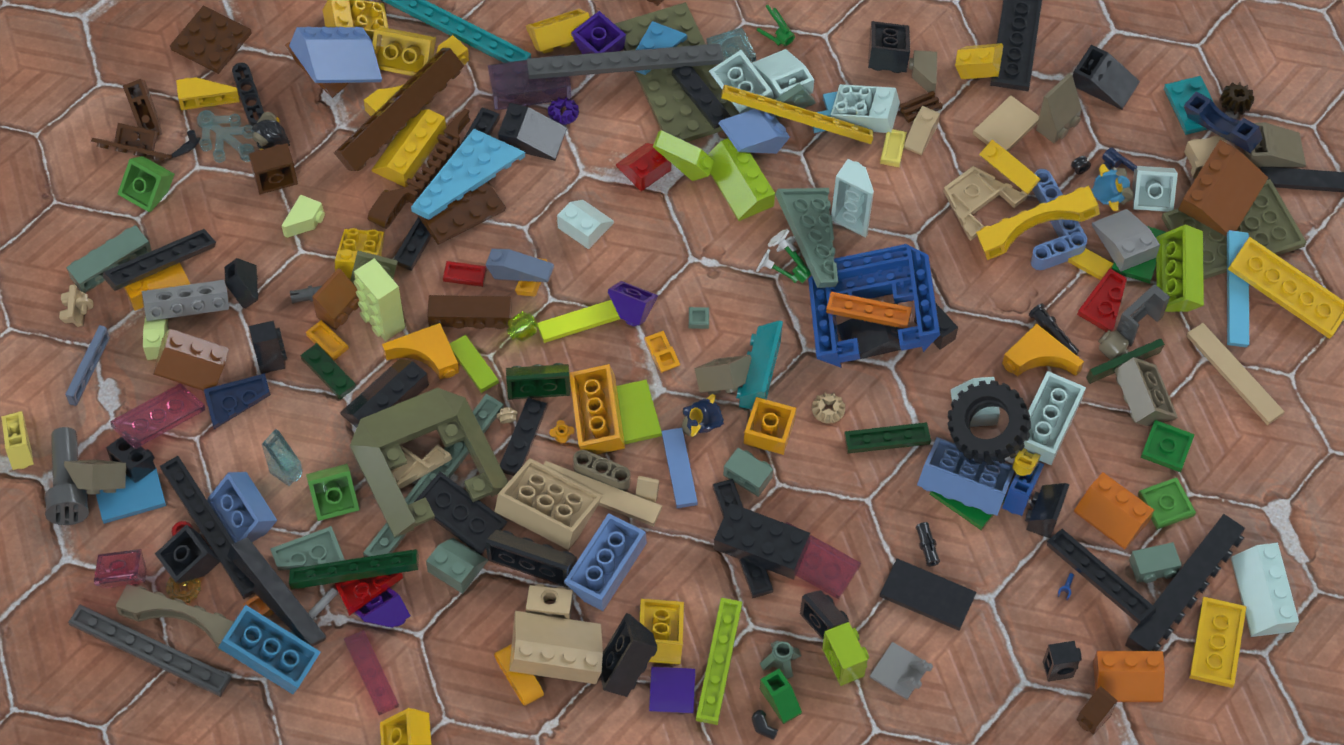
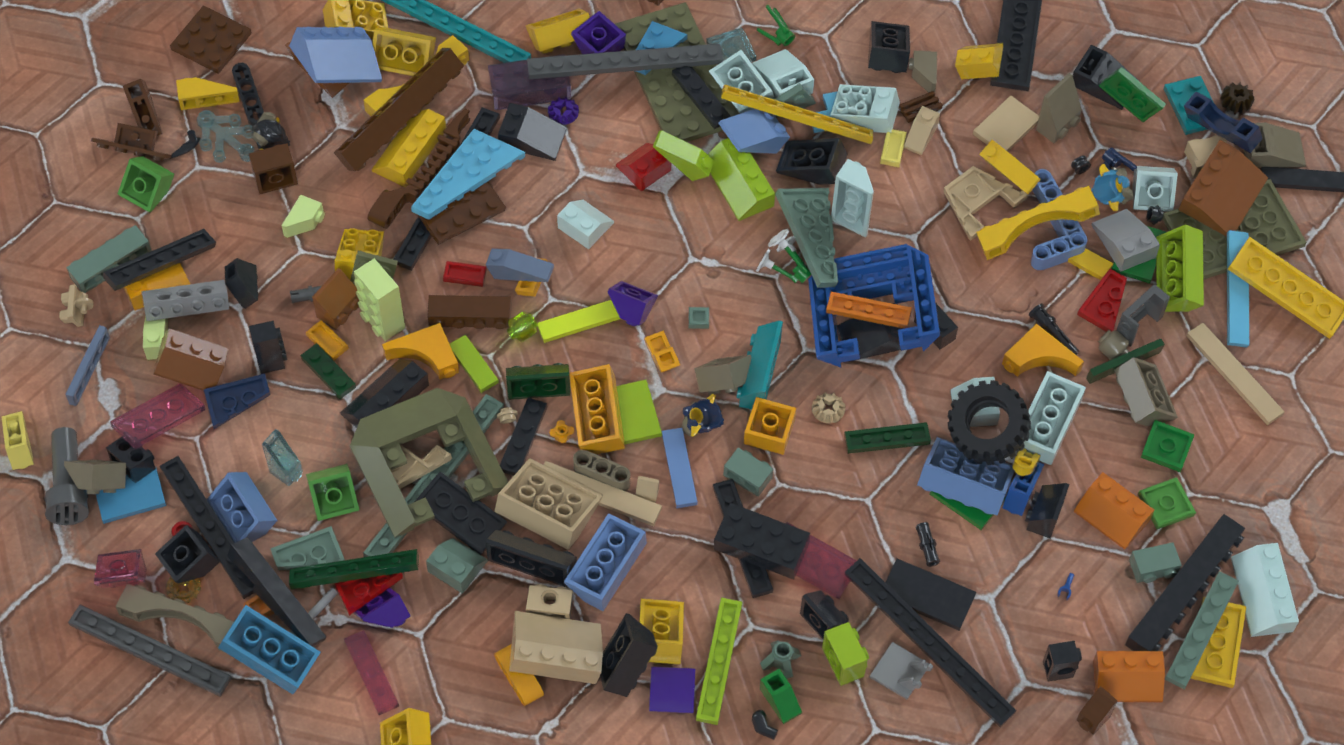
black plate [1047,529,1156,626] -> none
none -> black slope [776,138,848,185]
none -> black plate [844,558,1017,728]
none -> green tile [1099,67,1166,122]
none -> black plate [1146,205,1163,225]
none -> sand green plate [1165,571,1239,690]

